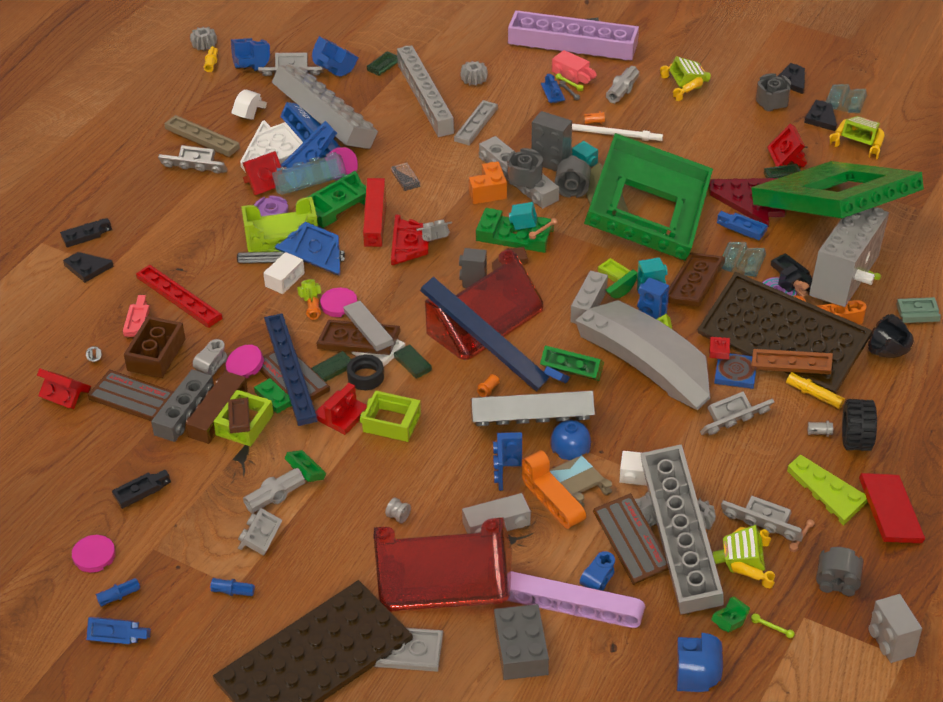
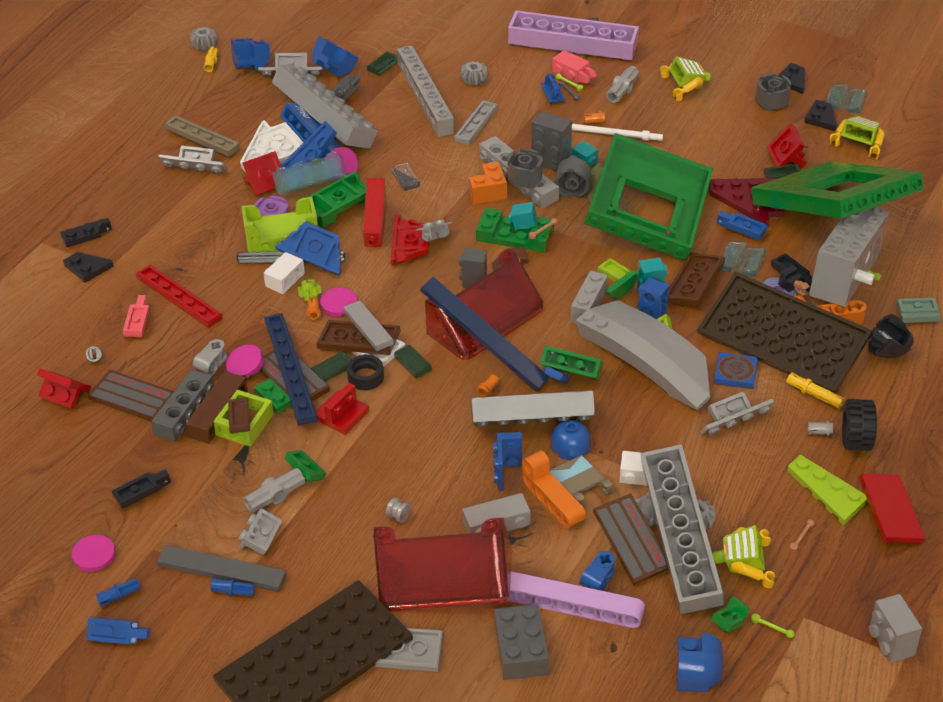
reddish brown brick [124,316,186,378] -> none
white brick [232,90,267,119] -> none
lime window [360,391,421,442] -> none
red bracket [709,337,730,359] -> none
light grey bracket [721,496,803,542] -> none
dark orange plate [751,349,833,374] -> none
dark grey brick [816,547,864,596] -> none
none -> dark grey tile [157,545,287,592]
none -> dark grey hinge [331,74,360,100]

